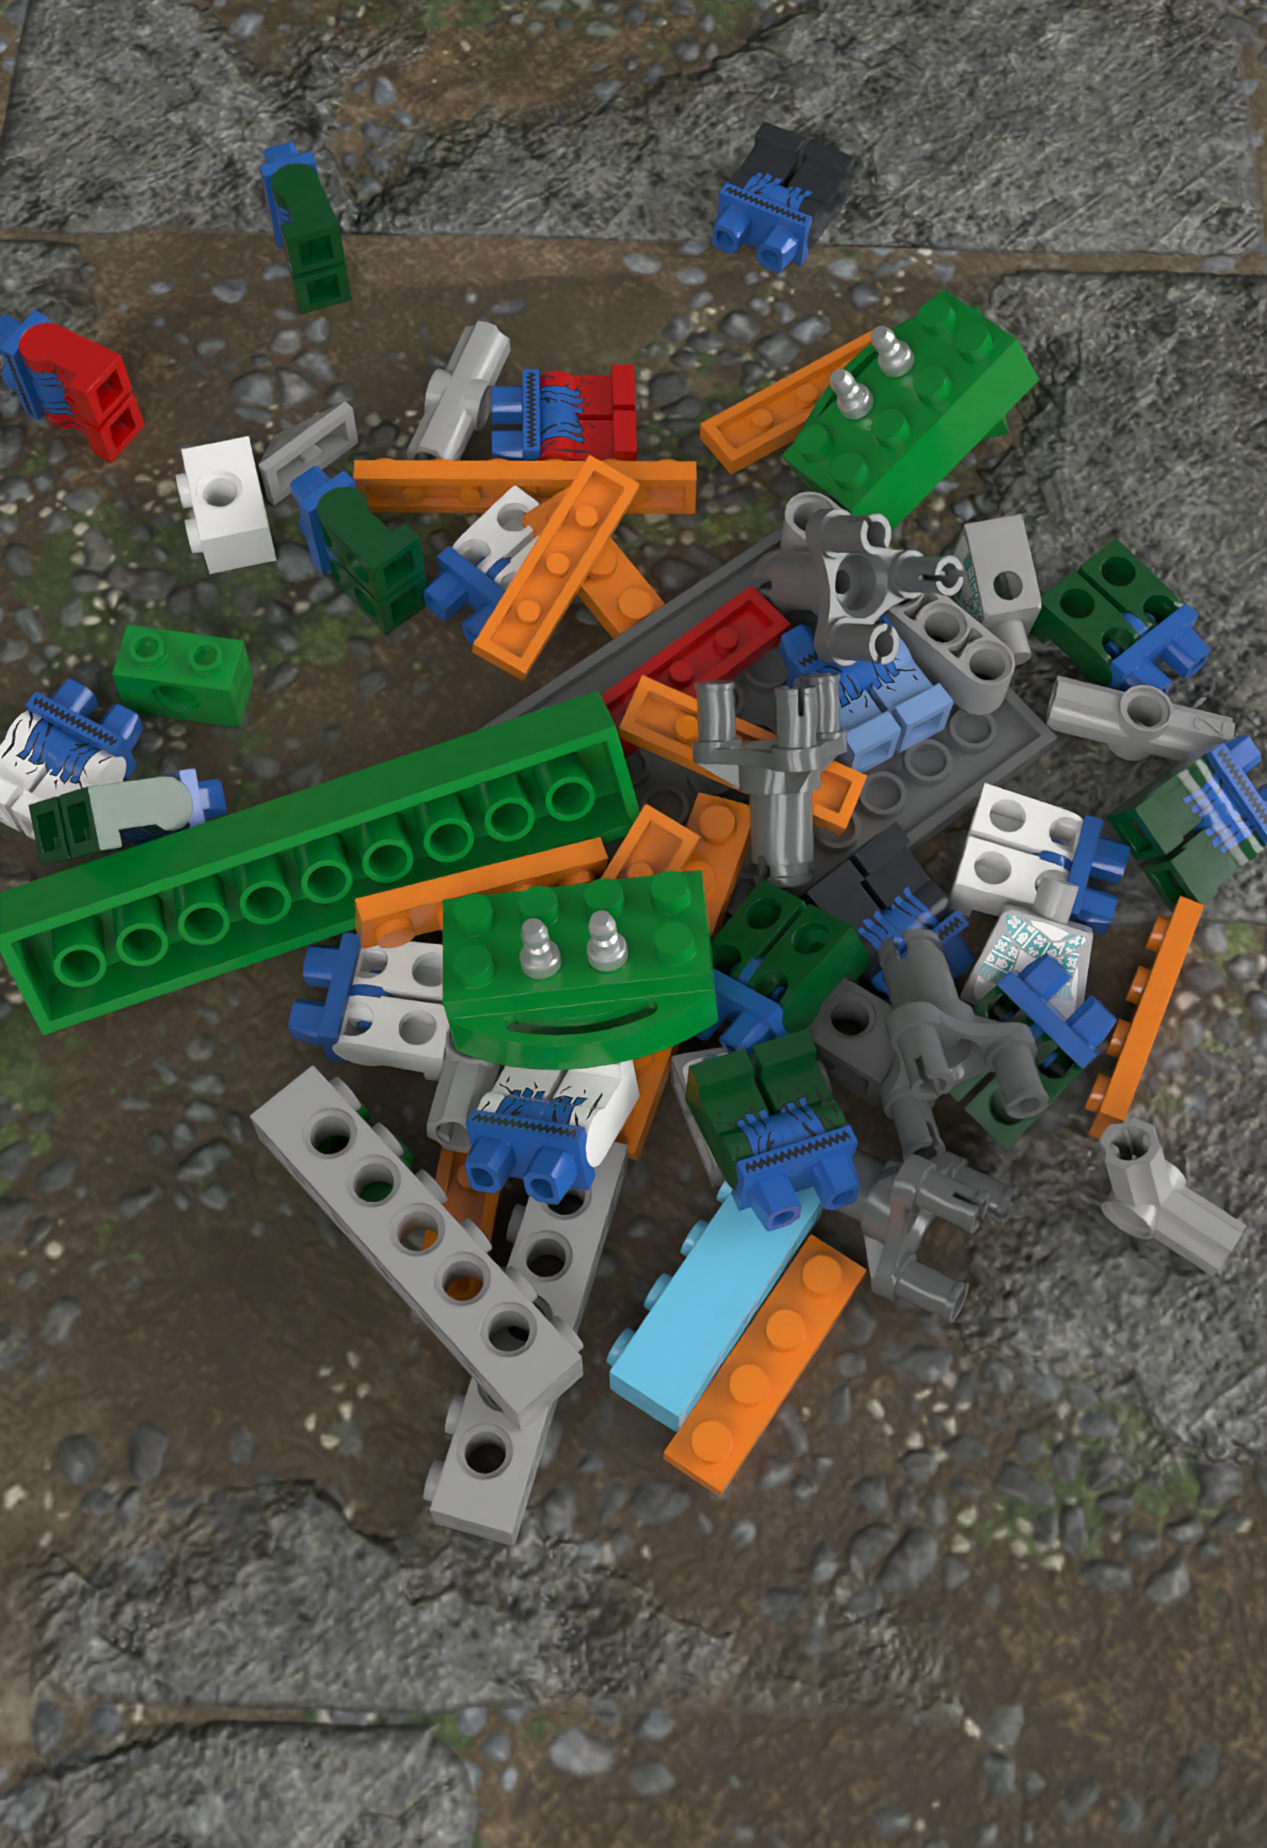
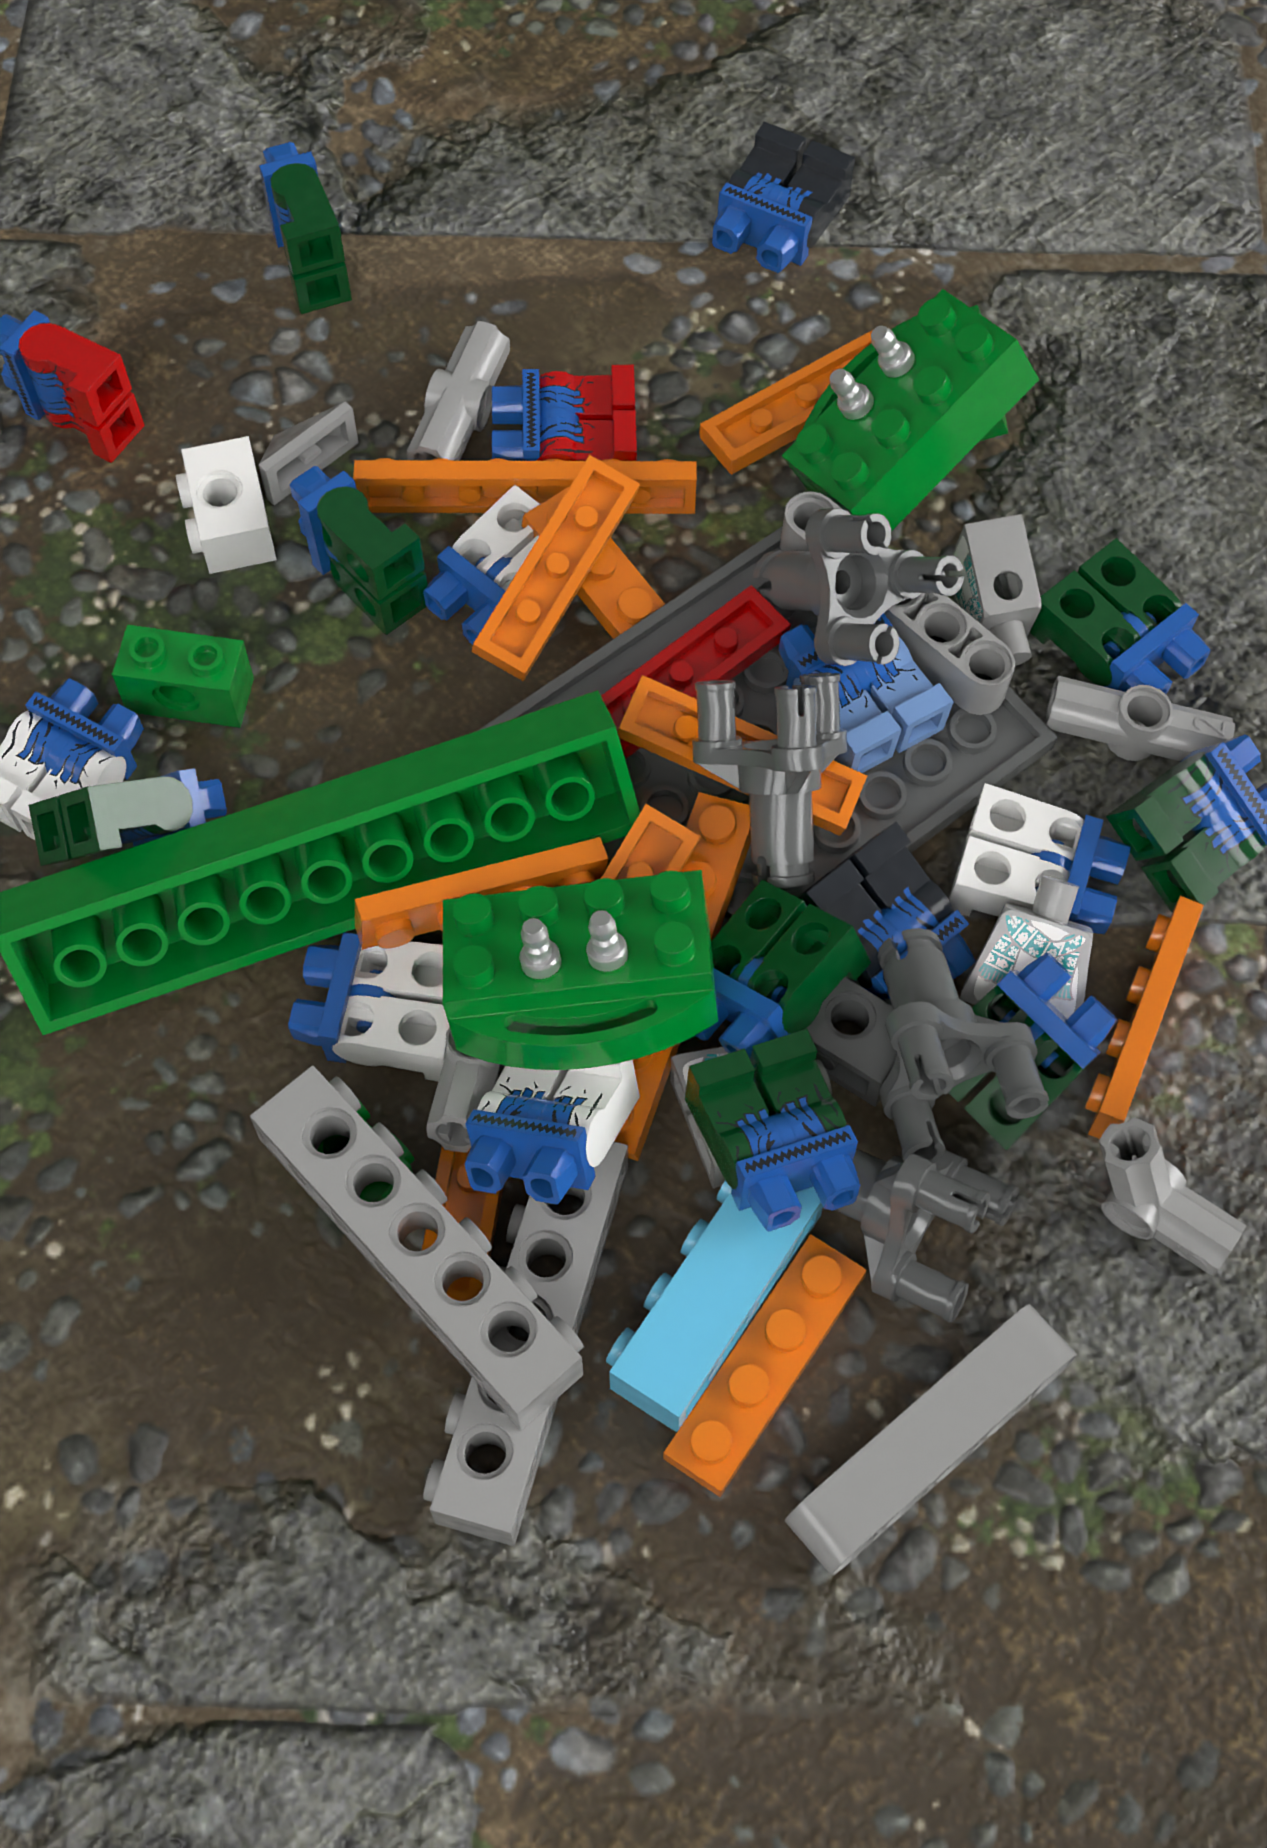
none -> light grey beam [785,1304,1077,1576]

